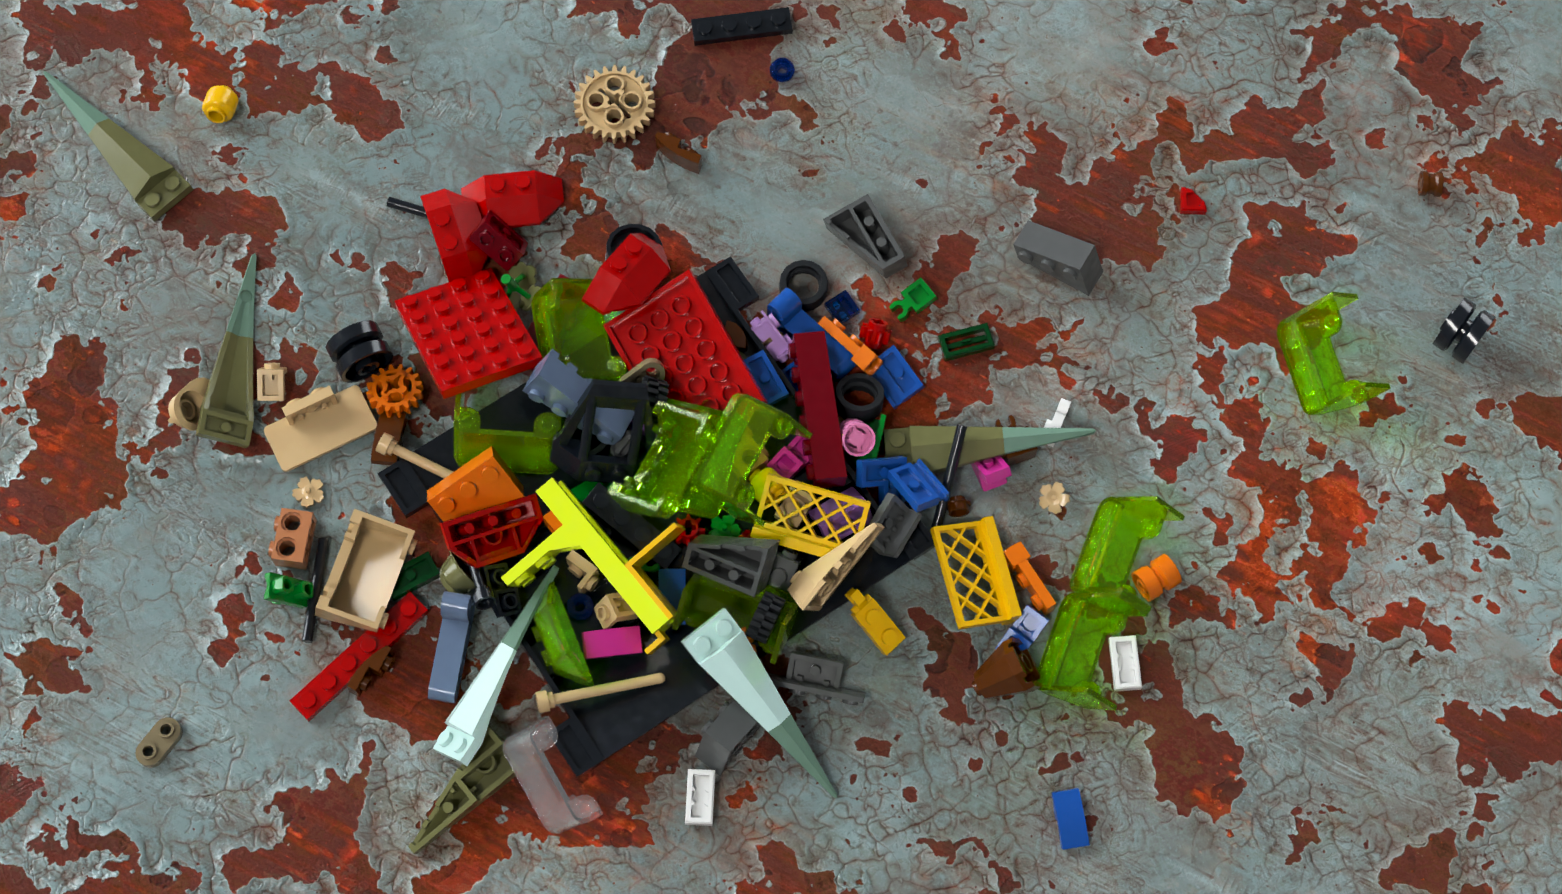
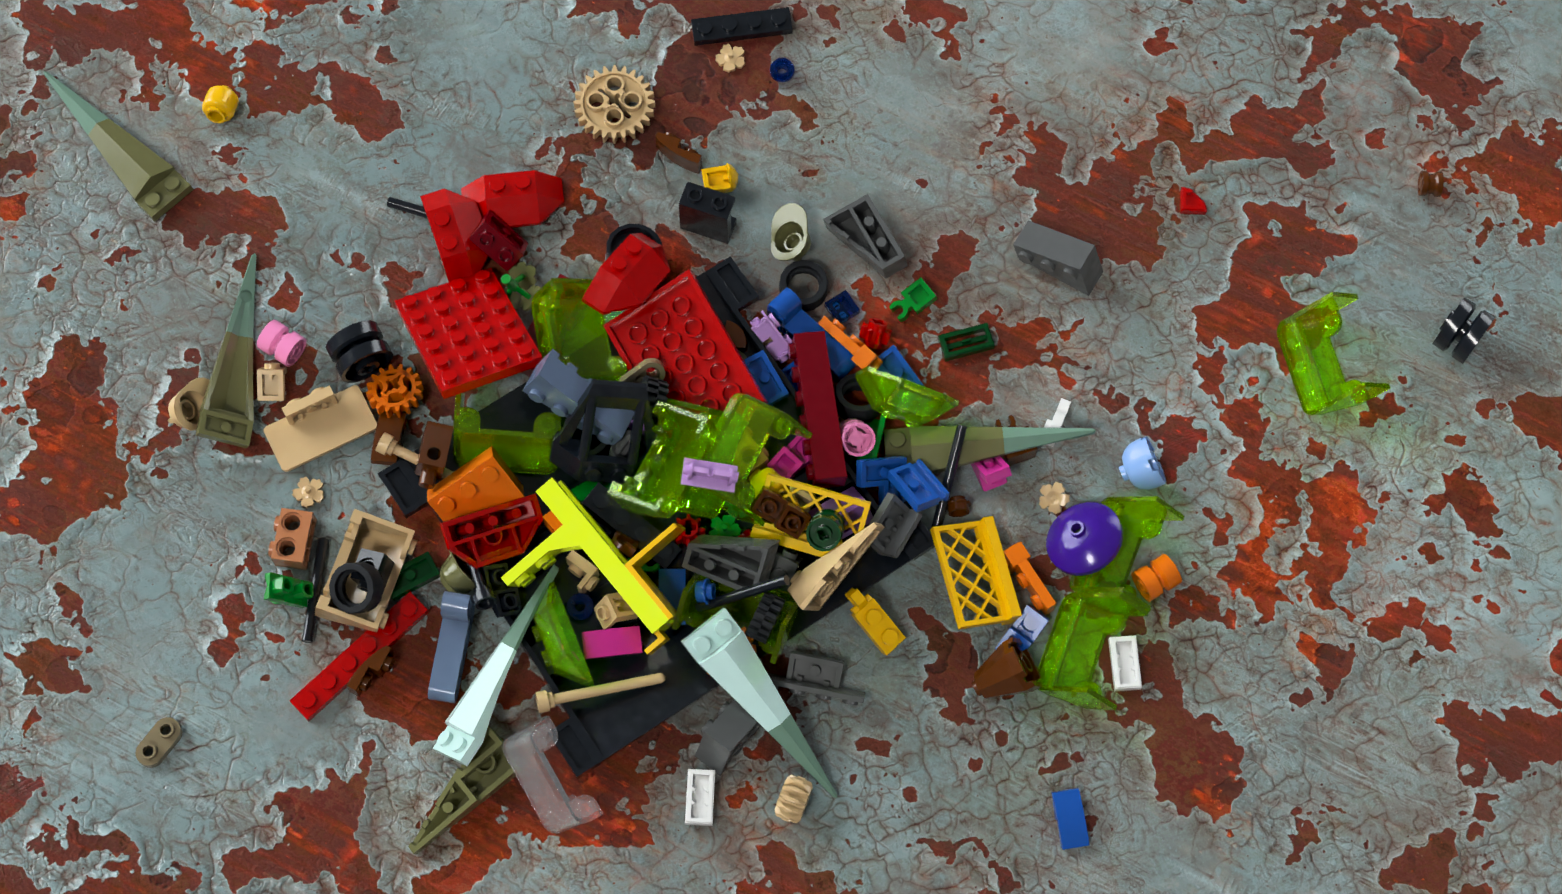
none -> bright pink wheel [257,320,307,367]
none -> black tyre [329,562,384,614]
none -> black brick [350,548,394,592]
none -> reddish brown torso [415,421,454,489]
none -> reddish brown tile [612,530,639,558]
none -> black panel [679,182,737,244]
none -> lavender hinge [680,457,739,493]
none -> black bar [695,574,790,613]
none -> blue plate [695,578,716,605]
none -> yellow plate [701,163,738,193]
none -> tan plant [715,44,745,73]
none -> reddish brown slope [750,486,811,539]
none -> piece [771,203,811,261]
none -> tan gear [775,775,813,823]
none -> dark green wheel [806,509,845,551]
none -> clear neon green wedge [855,366,959,428]
none -> dark purple dish [1046,502,1123,576]
none -> light blue cylinder [1119,436,1166,490]

